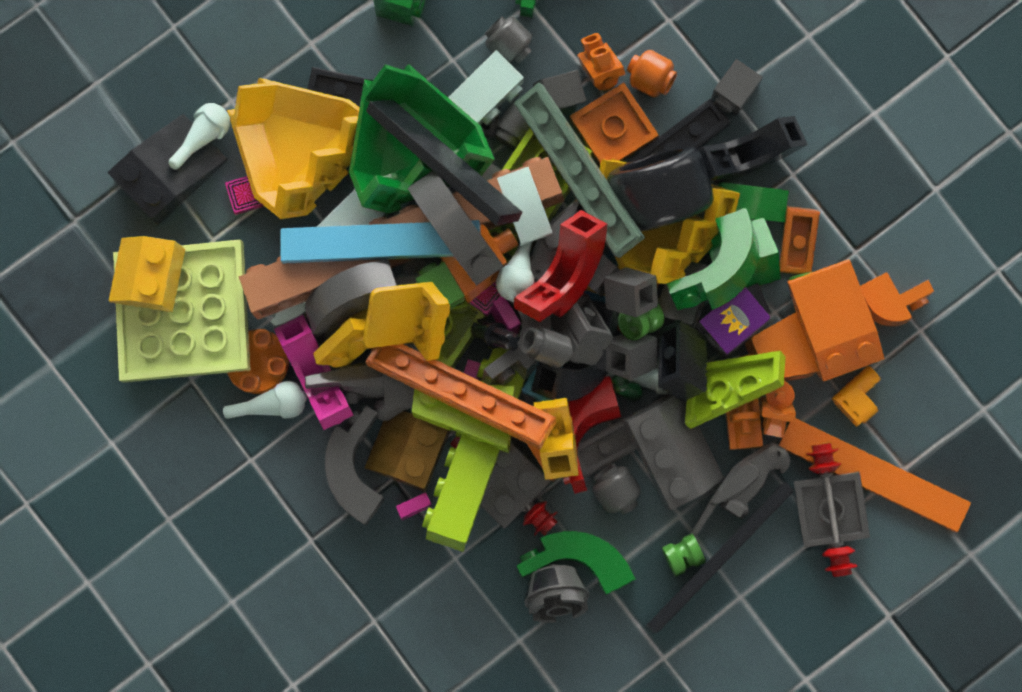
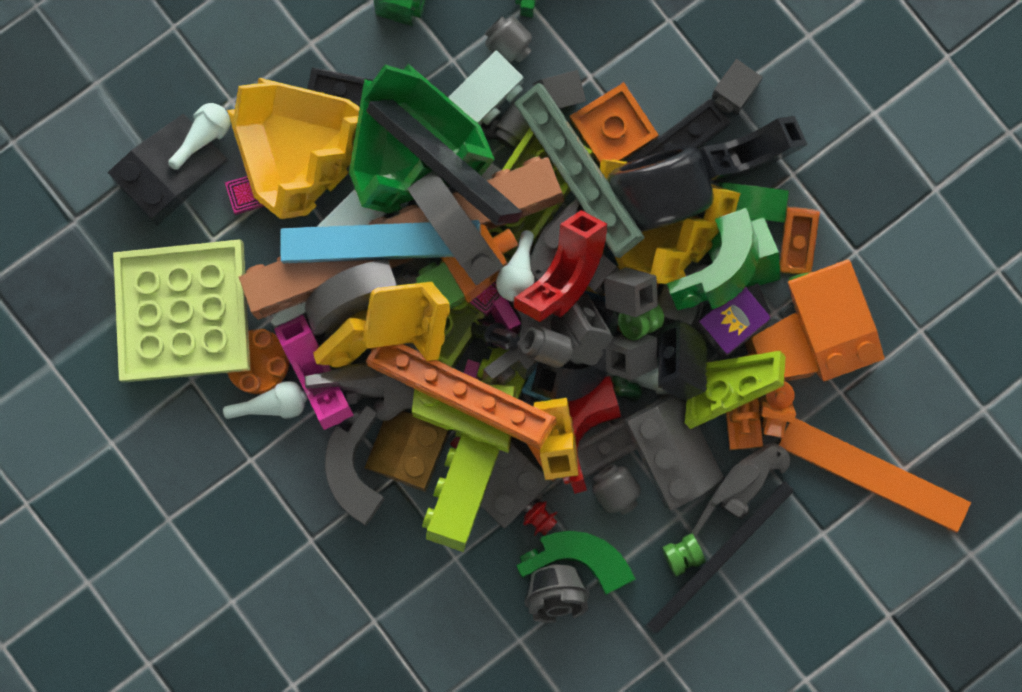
yellow slope [108,236,185,313] -> none
dark pink tile [396,492,432,521] -> none
light aqua slope [497,167,553,245] -> none
orange hips [577,33,626,91] -> none
orange head [627,50,677,98] -> none
dark grey plate [794,443,870,577] -> none
light orange piece [832,366,881,427] -> none
orange brick [860,272,934,326] -> none

